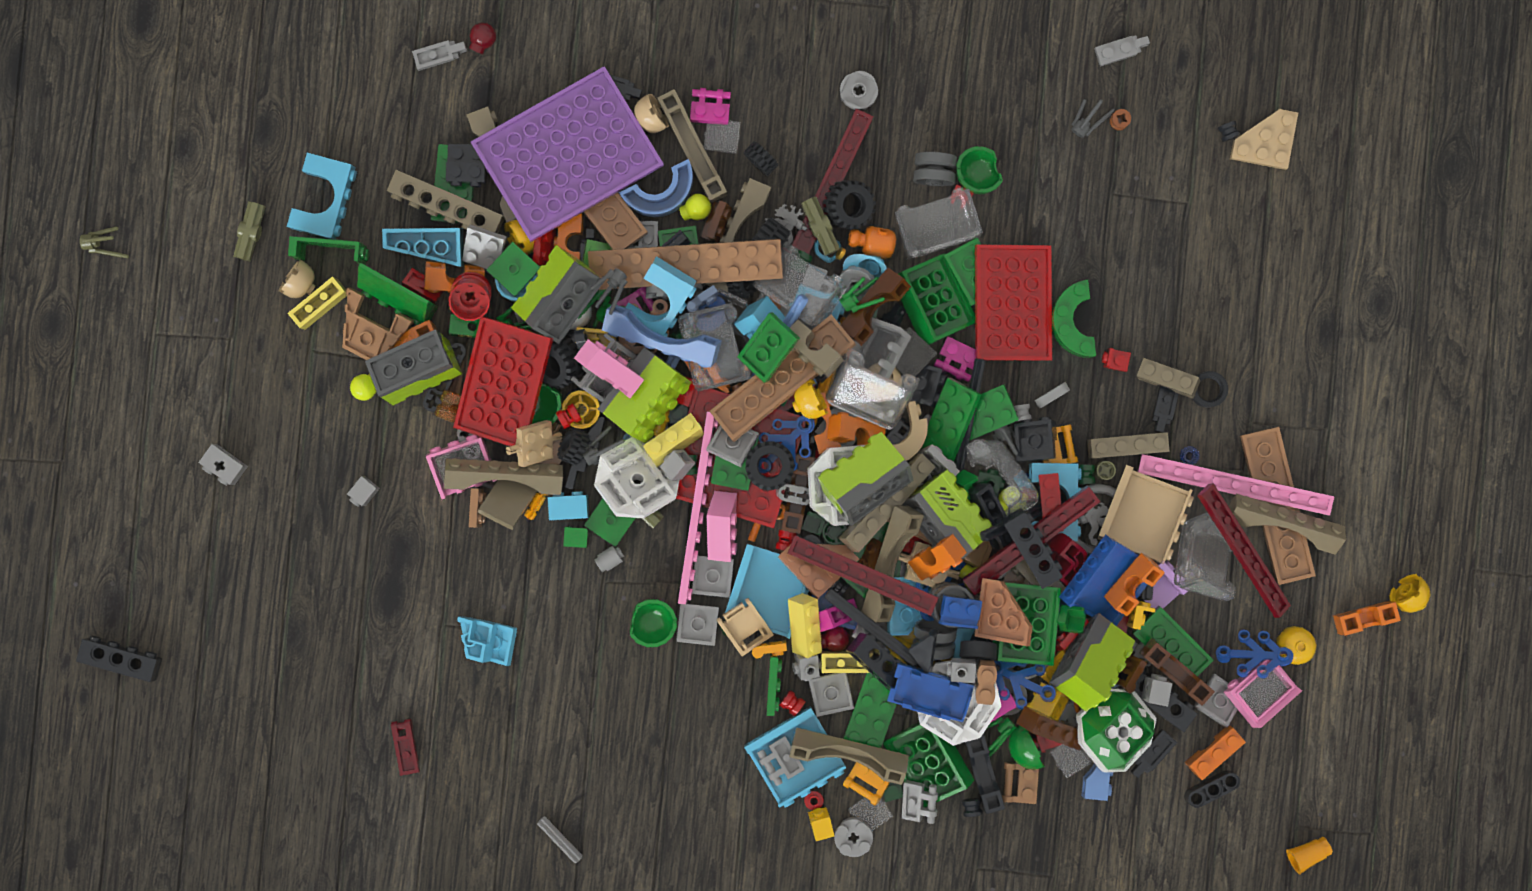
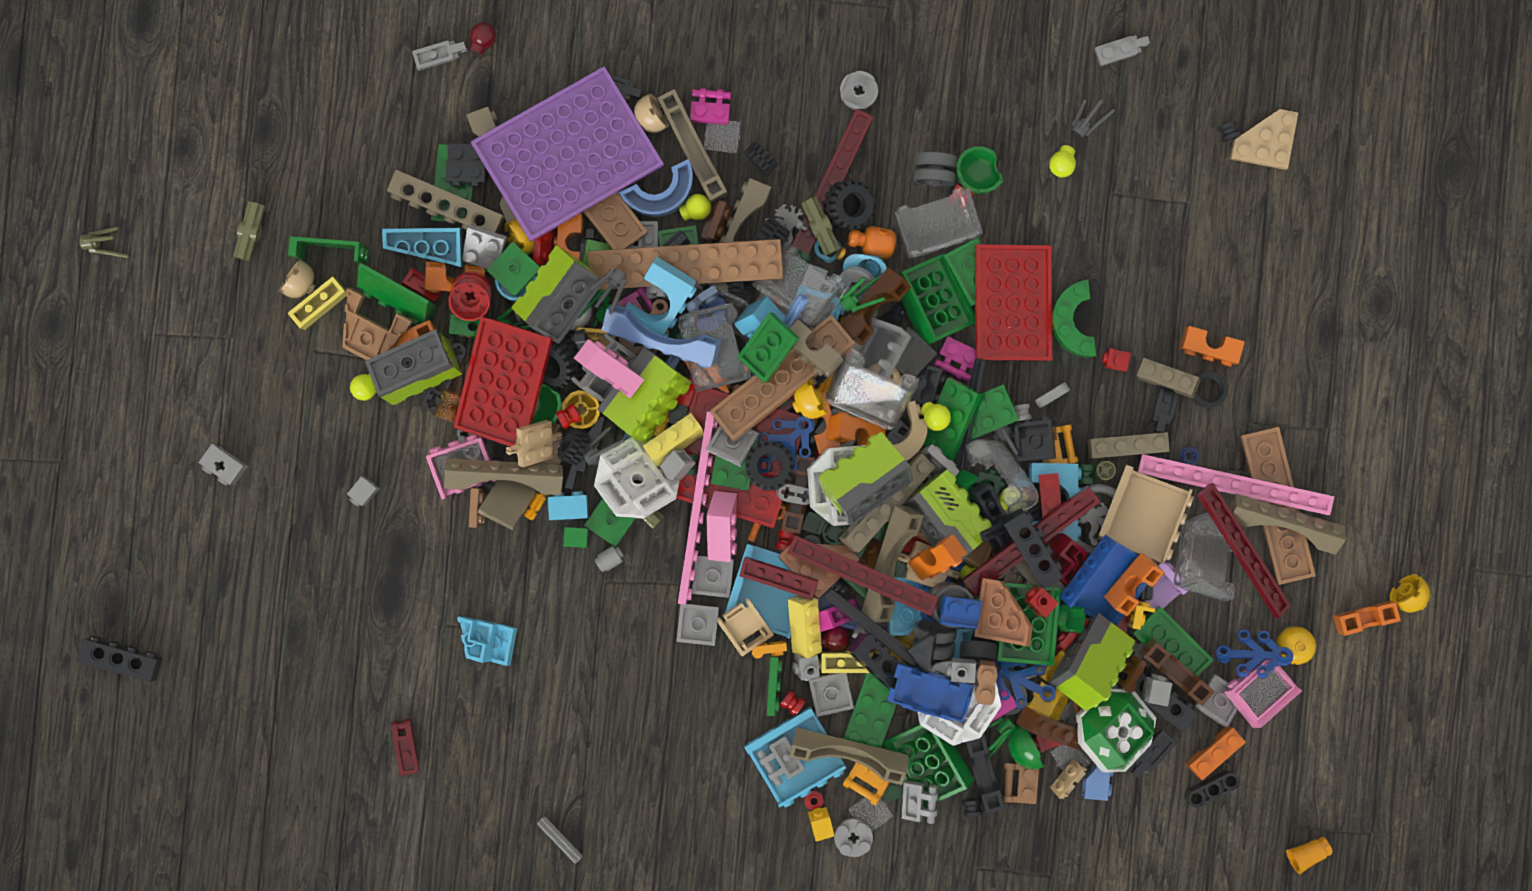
medium azure arch [287,153,357,240] -> none
green cylinder [630,599,677,647] -> none
dark orange wheel [1110,109,1131,131] -> none
none -> dark red plate [739,557,819,600]
none -> neon yellow piece [921,402,951,431]
none -> red brick [1023,586,1058,618]
none -> neon yellow piece [1049,145,1076,177]
none -> tan hinge [1050,758,1087,799]
none -> orange arch [1179,326,1245,367]

